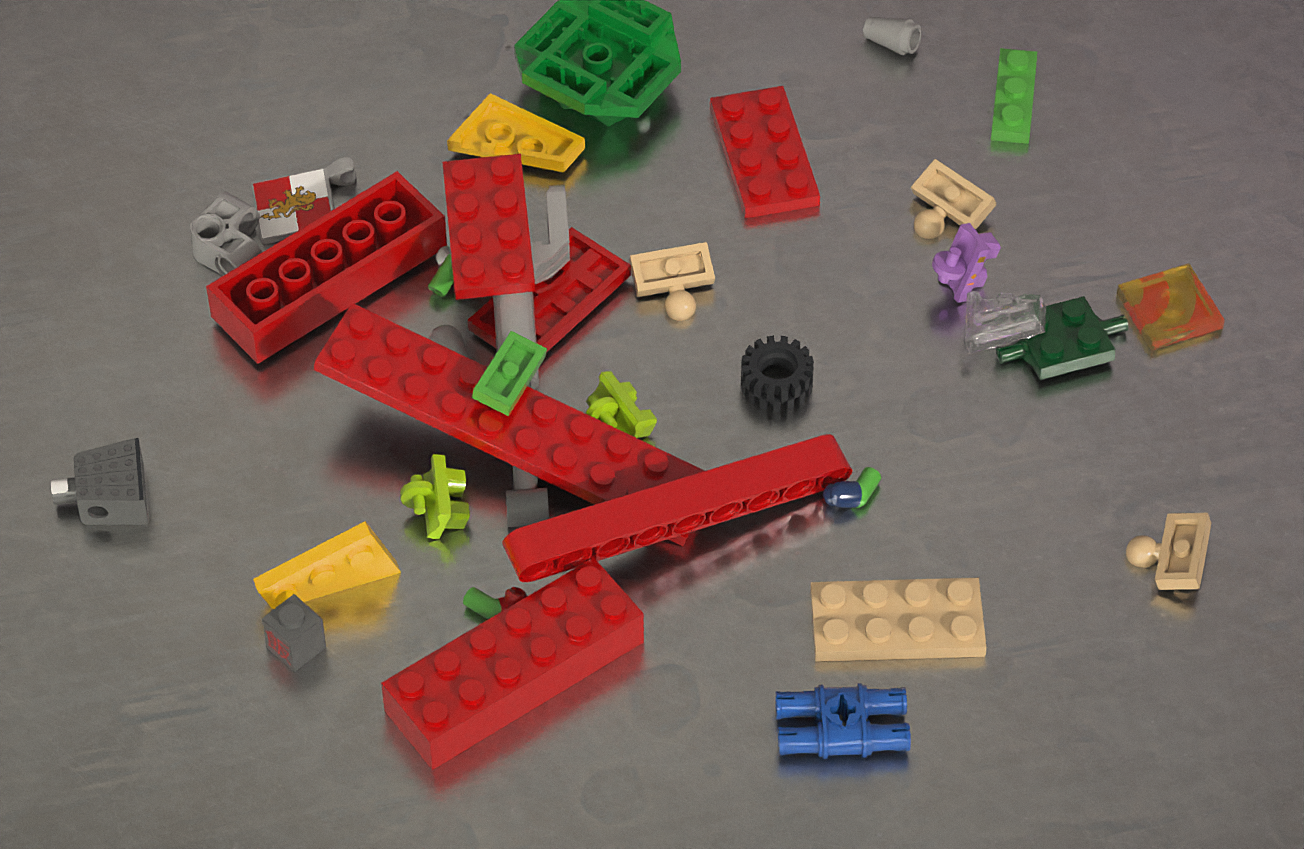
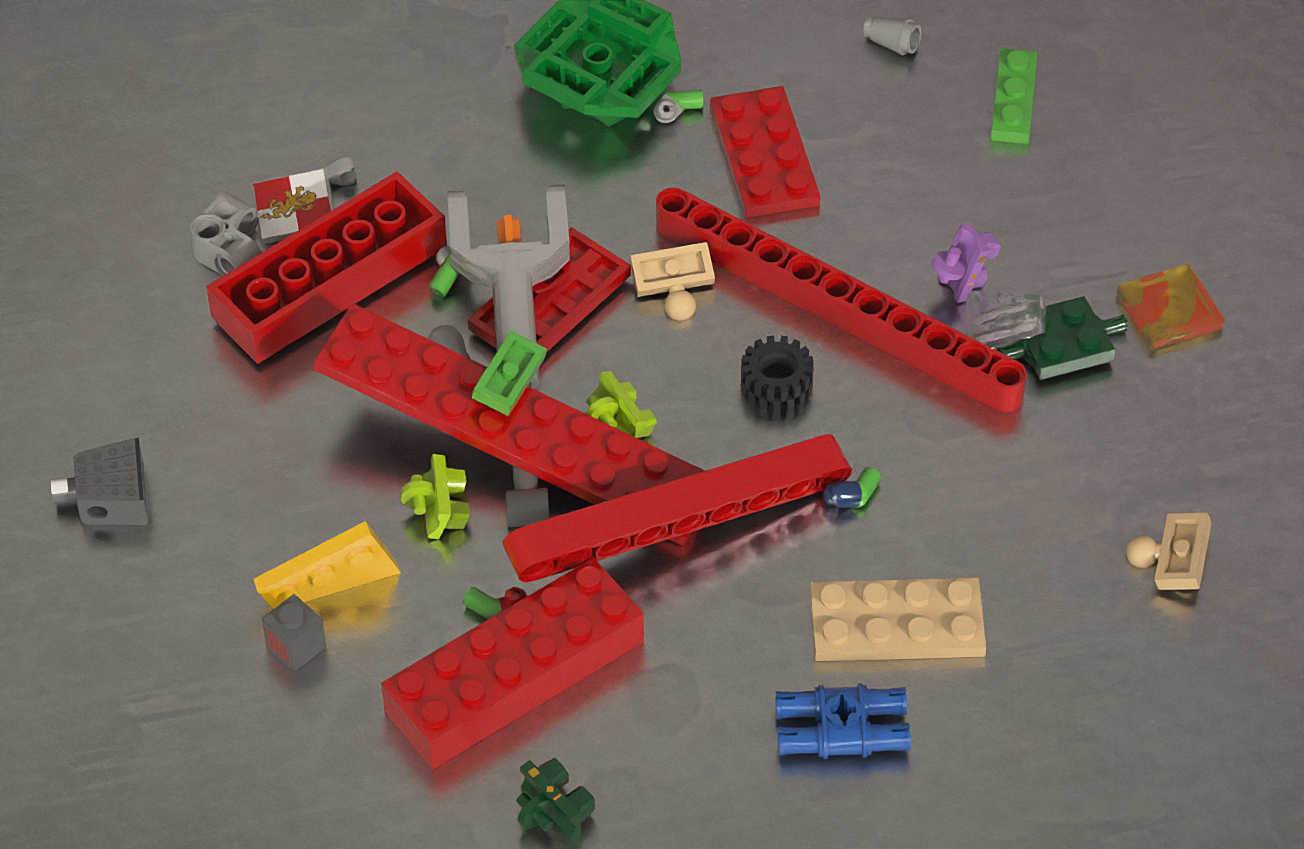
red plate [442,153,536,300] -> none
yellow wing [447,93,585,172] -> none
tan plate [911,159,997,239] -> none
none -> dark green hips [516,758,595,842]
none -> arm [654,90,704,123]
none -> red beam [656,188,1026,412]

